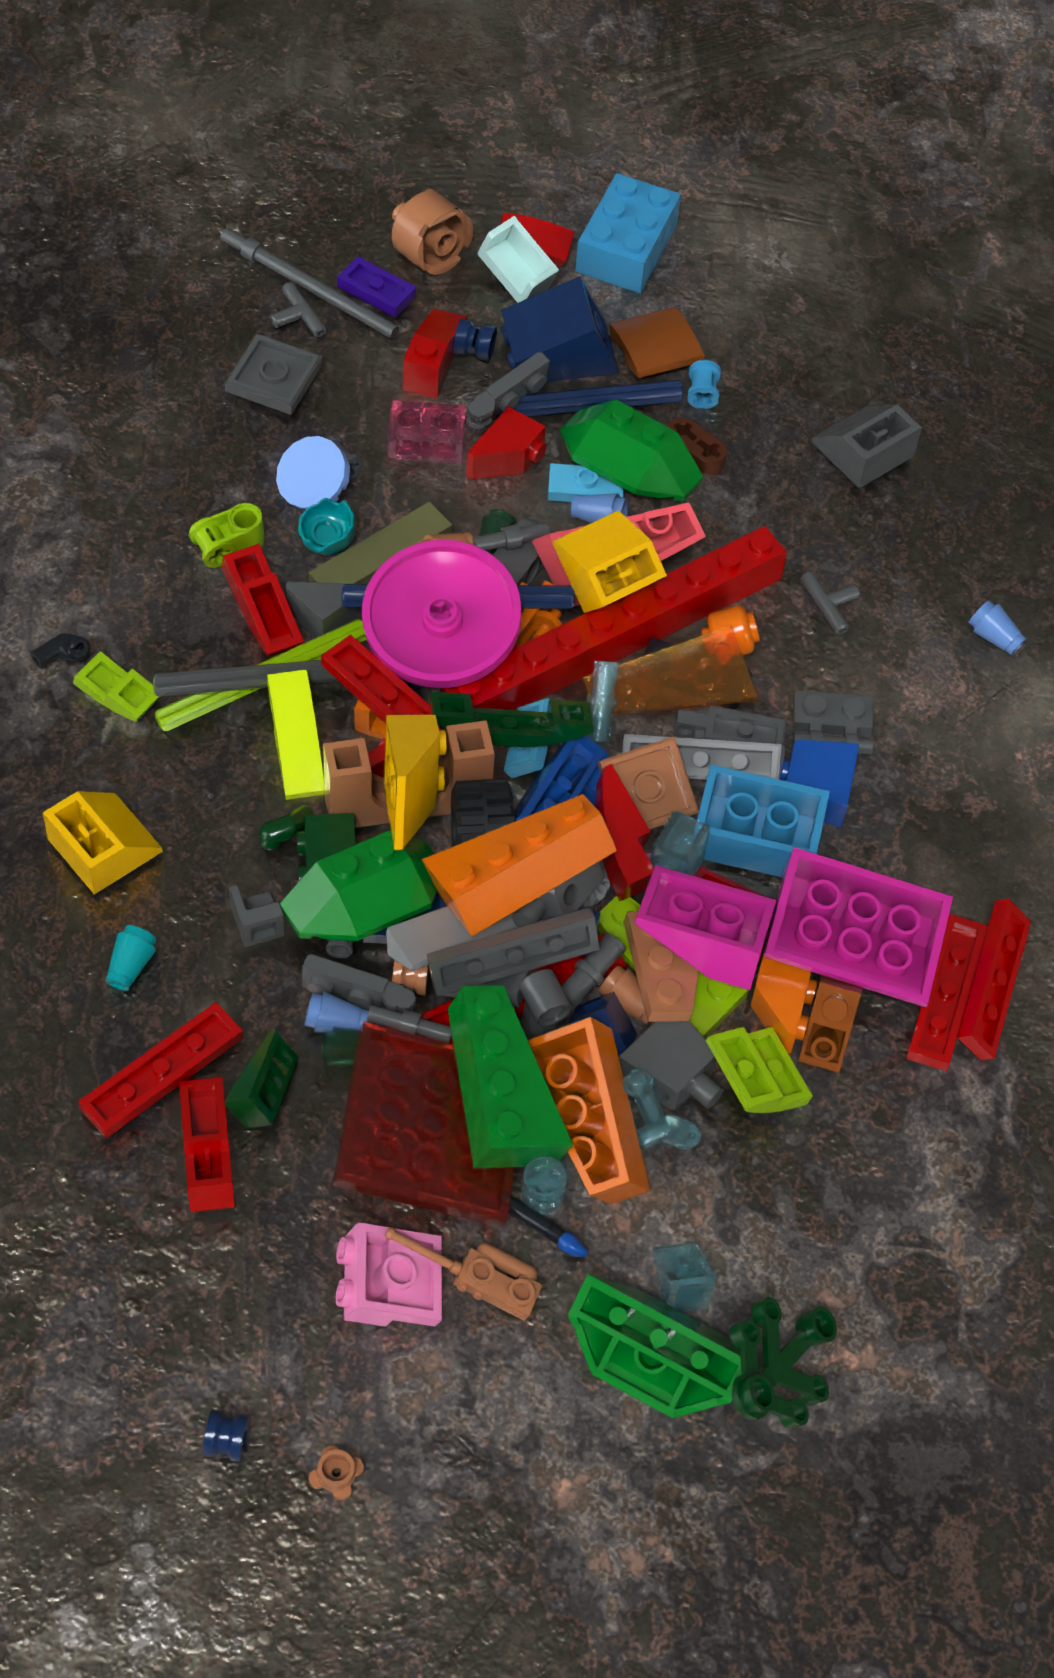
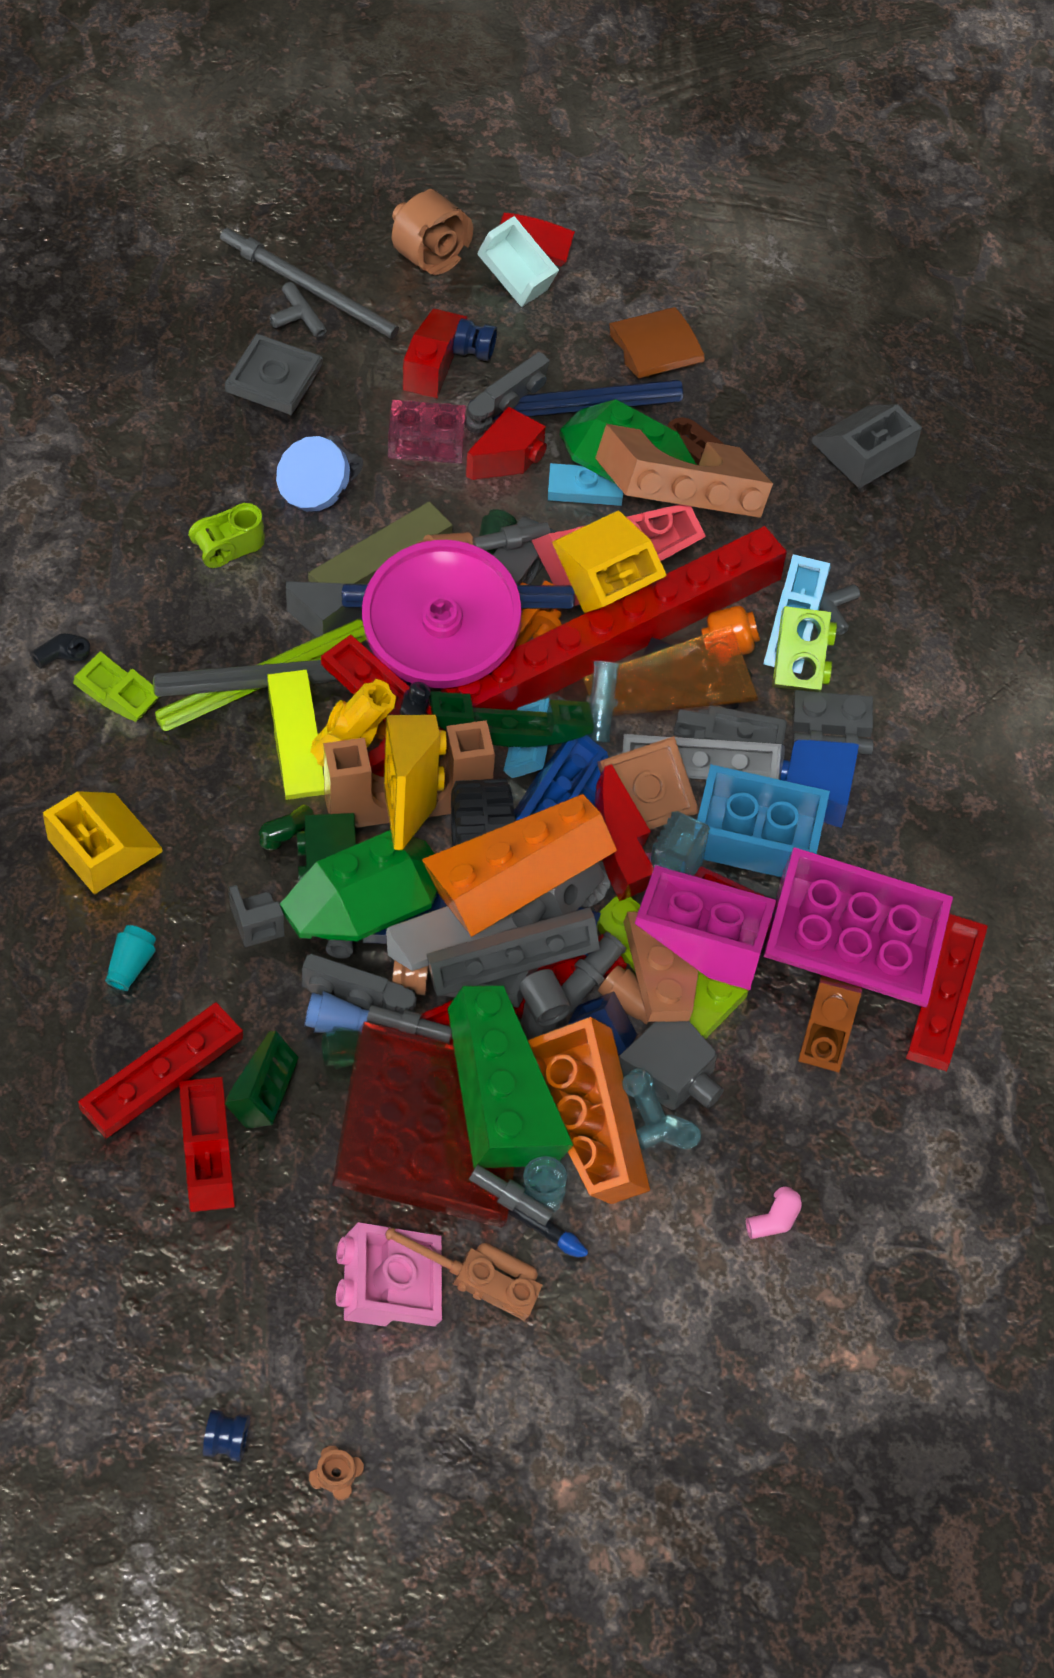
red slope [221,544,304,657] -> none
teal hair [298,498,356,556] -> none
dark purple plate [337,256,416,318] -> none
dark blue slope [500,276,619,382] -> none
green wedge [568,1273,741,1418] -> none
medium blue cone [571,493,628,523] -> none
dark azure brick [575,173,681,293] -> none
clear light blue slope [653,1242,715,1312] -> none
dark azure bush [688,360,721,409] -> none
lime slope [706,1027,813,1113] -> none
dark green plant [730,1297,837,1429] -> none
orange slope [750,953,818,1054] -> none
red plate [958,898,1031,1061] -> none
medium blue cone [968,600,1027,656] -> none
none -> yellow piece [310,679,396,767]
none -> black arm [400,682,431,715]
none -> dark grey bar [468,1164,554,1226]
none -> nougat arch [595,424,773,518]
none -> bright pink arm [746,1186,802,1239]
none -> medium azure slope [763,554,830,674]
none -> lime brick [772,606,837,692]

